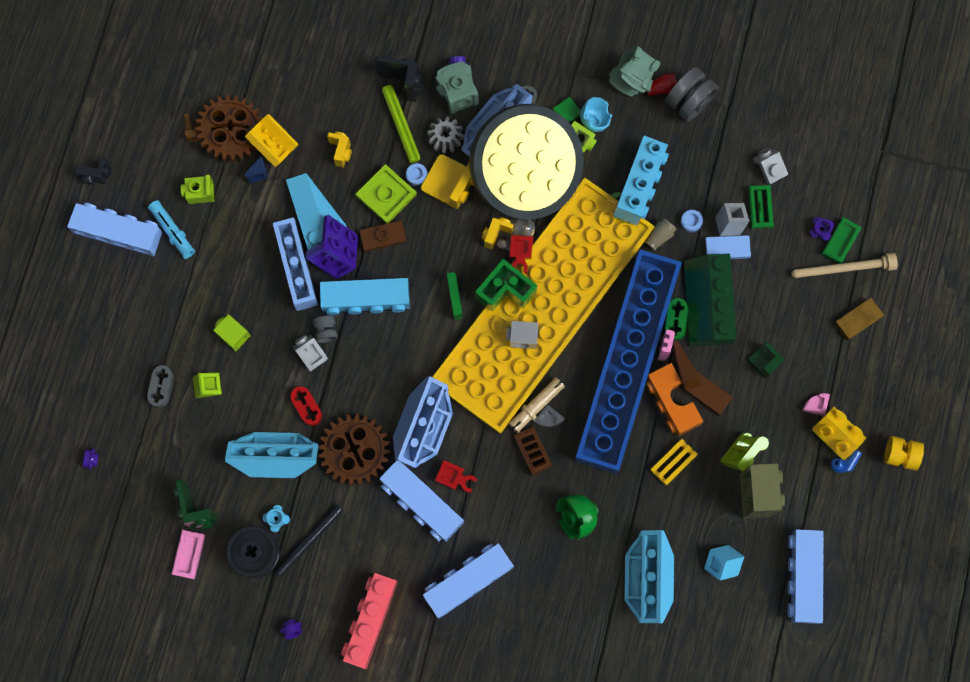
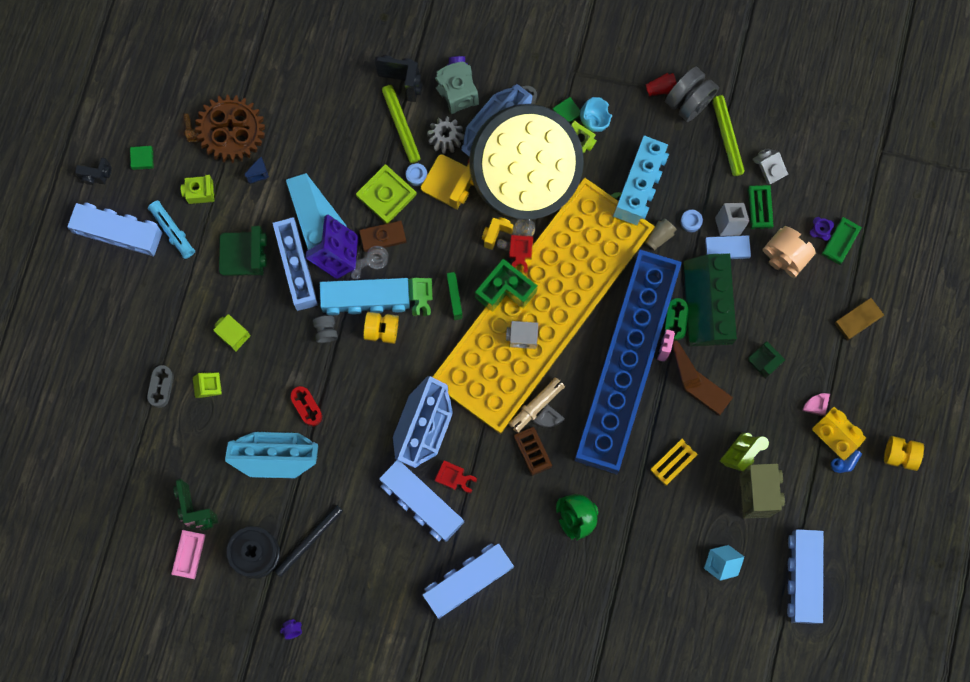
dark purple plate [83,448,99,470] -> none
yellow bracket [245,114,298,168] -> none
medium azure plate [263,505,290,532] -> none
light grey bracket [292,335,328,372] -> none
reddish brown gear [318,414,391,487] -> none
yellow bracket [327,132,352,168] -> none
coral brick [341,573,398,669] -> none
sand green piece [608,46,660,97] -> none
medium azure wedge [625,530,674,623] -> none
orange arch [645,363,704,437] -> none
tan piece [791,253,898,278] -> none
none -> green tile [130,146,154,170]
none -> dark green bracket [219,226,267,276]
none -> clear plate [351,246,388,279]
none -> yellow wheel [364,312,399,344]
none -> bright green plate [408,278,433,316]
none -> lime axle [712,95,745,176]
none -> light nougat brick [762,226,816,278]

